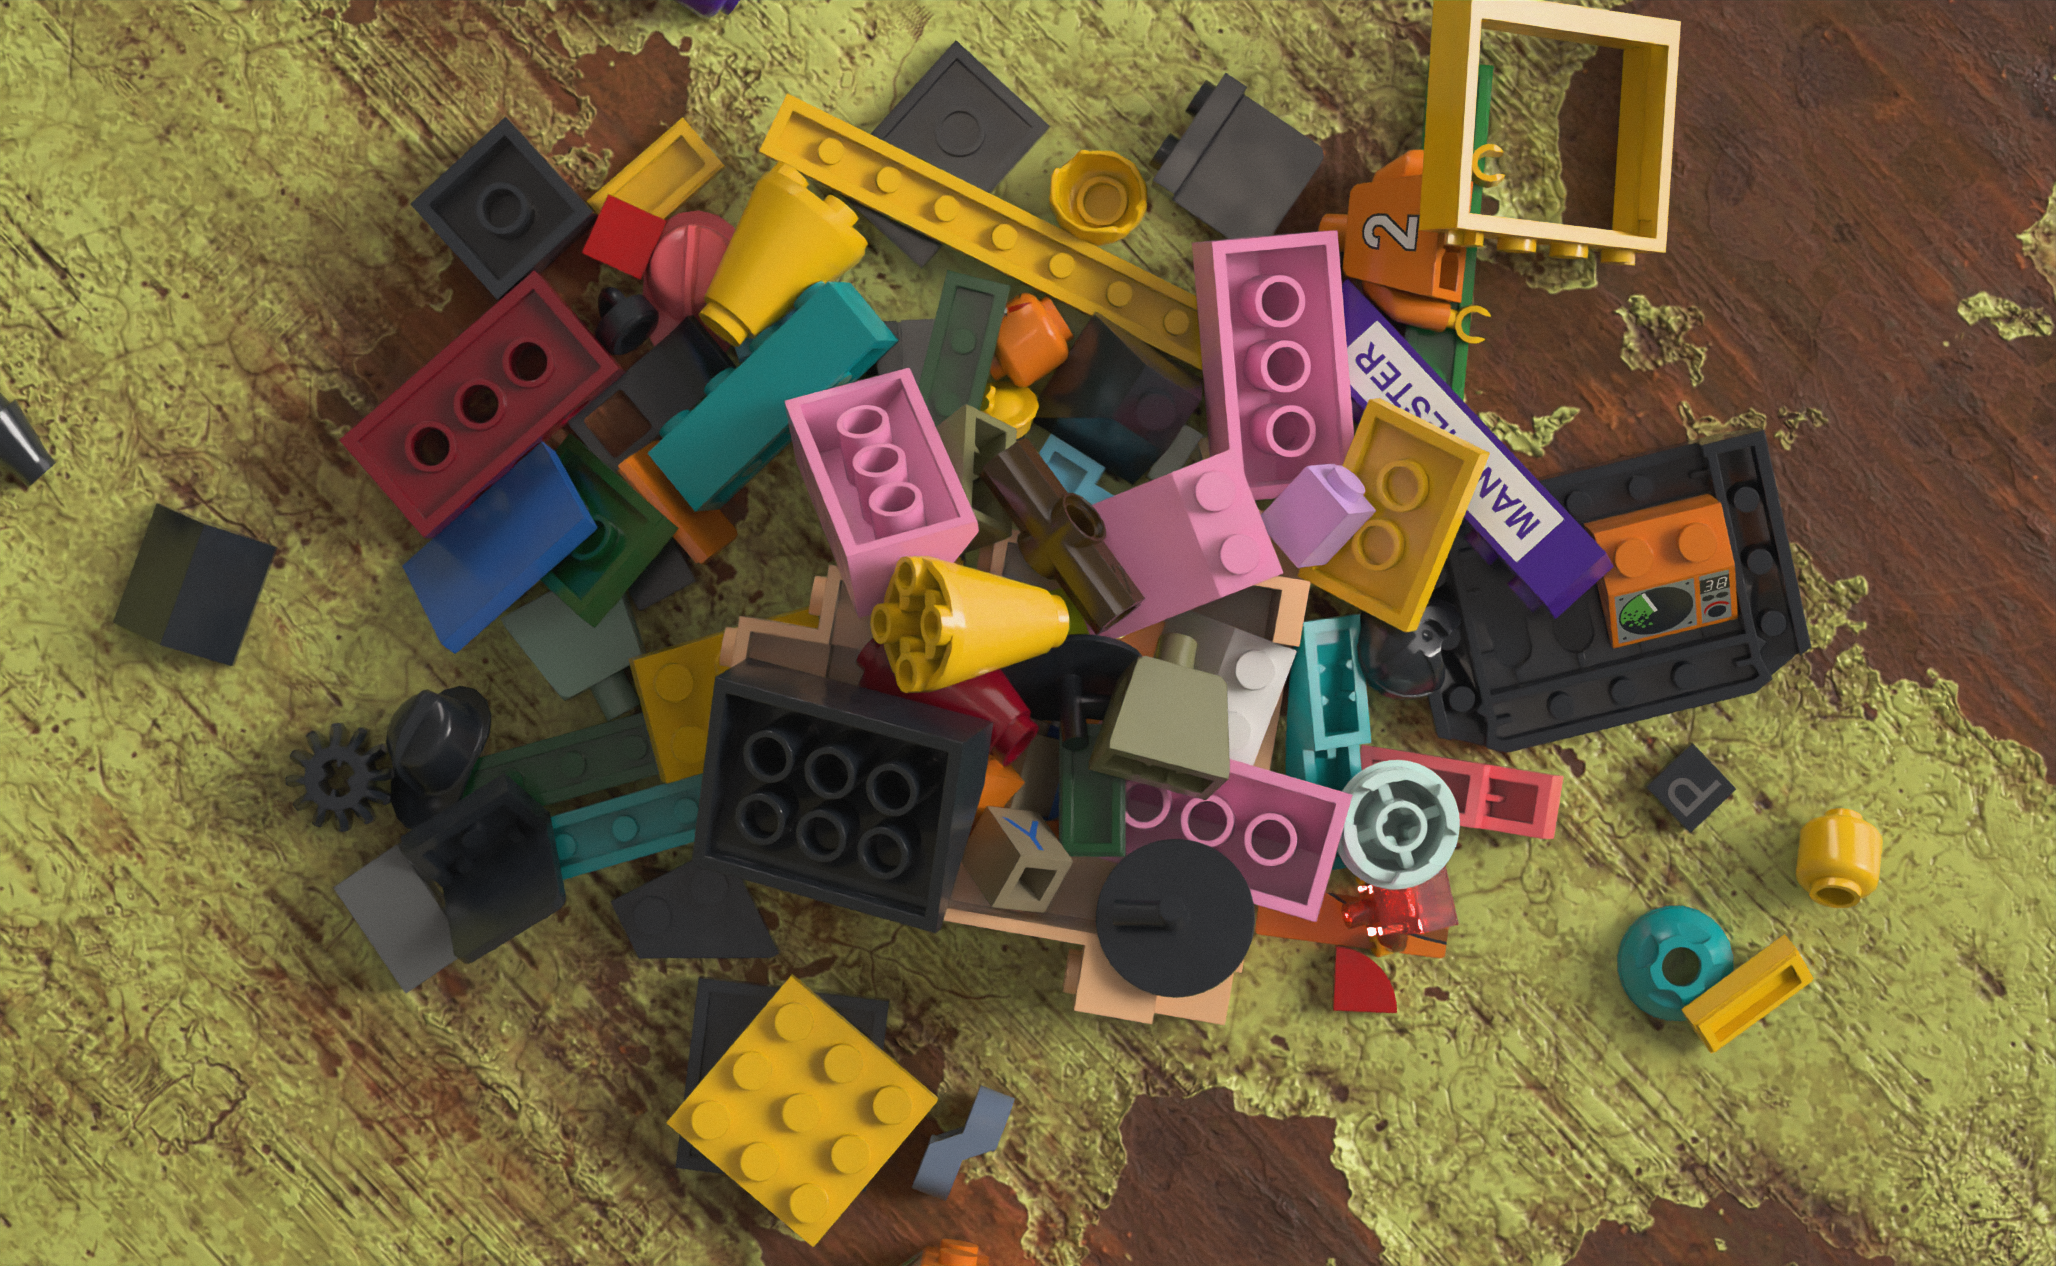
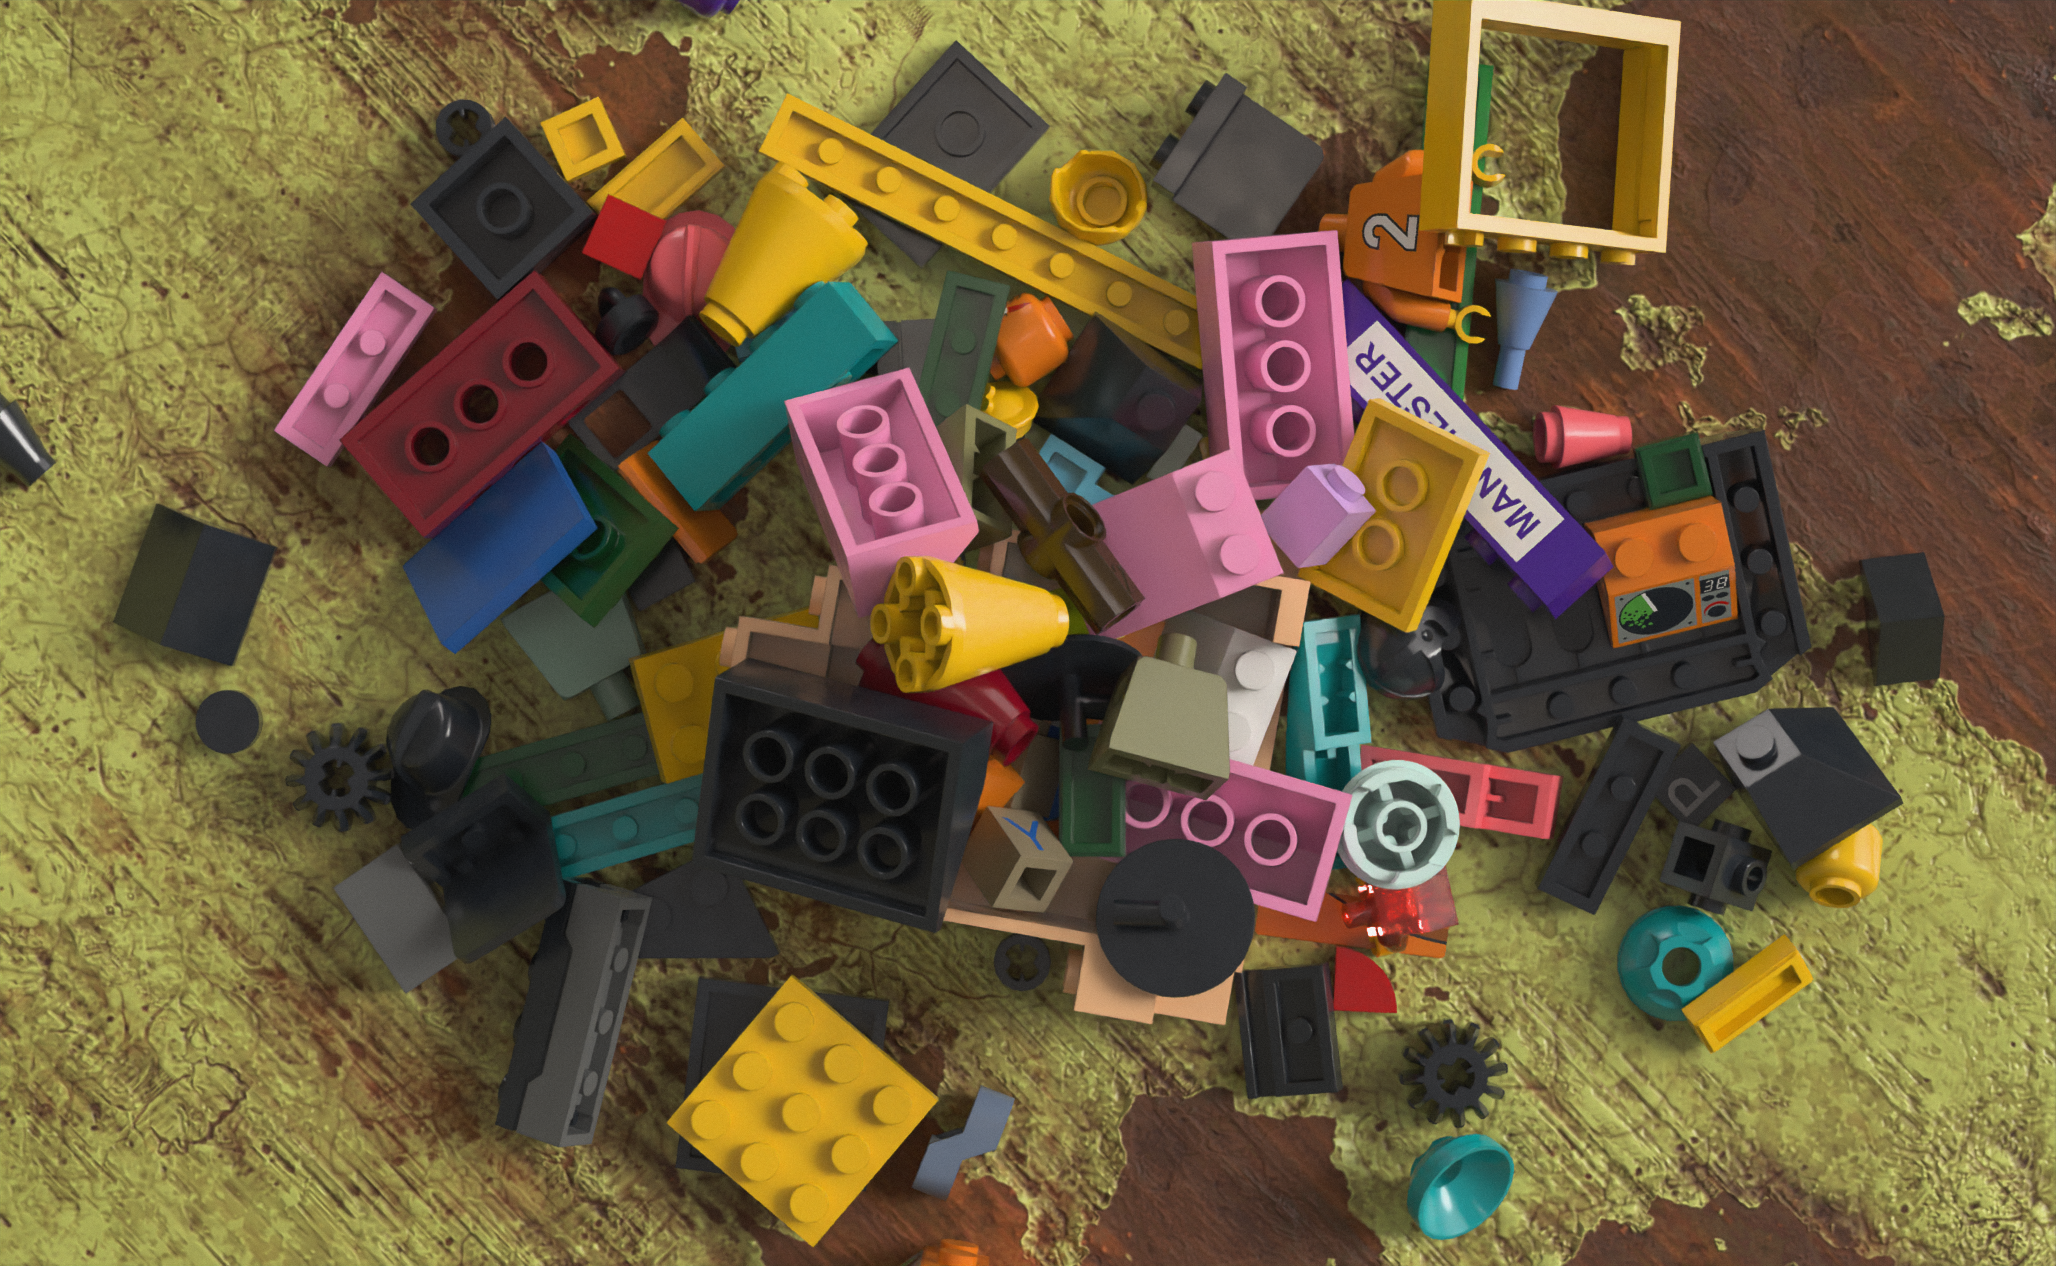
none -> black tile [196,690,263,754]
none -> bright pink plate [274,272,438,467]
none -> black bush [436,99,496,158]
none -> dark grey piece [495,877,653,1147]
none -> yellow tile [540,97,627,183]
none -> black bush [994,933,1051,991]
none -> black plate [1234,962,1343,1099]
none -> black gear [1398,1018,1508,1128]
none -> teal piece [1407,1134,1514,1240]
none -> medium blue cone [1493,269,1558,390]
none -> coral cone [1533,405,1632,469]
none -> black plate [1535,714,1681,915]
none -> dark green tile [1632,430,1712,510]
none -> black brick [1659,818,1772,916]
none -> black slope [1713,707,1903,870]
none -> black slope [1859,552,1945,686]

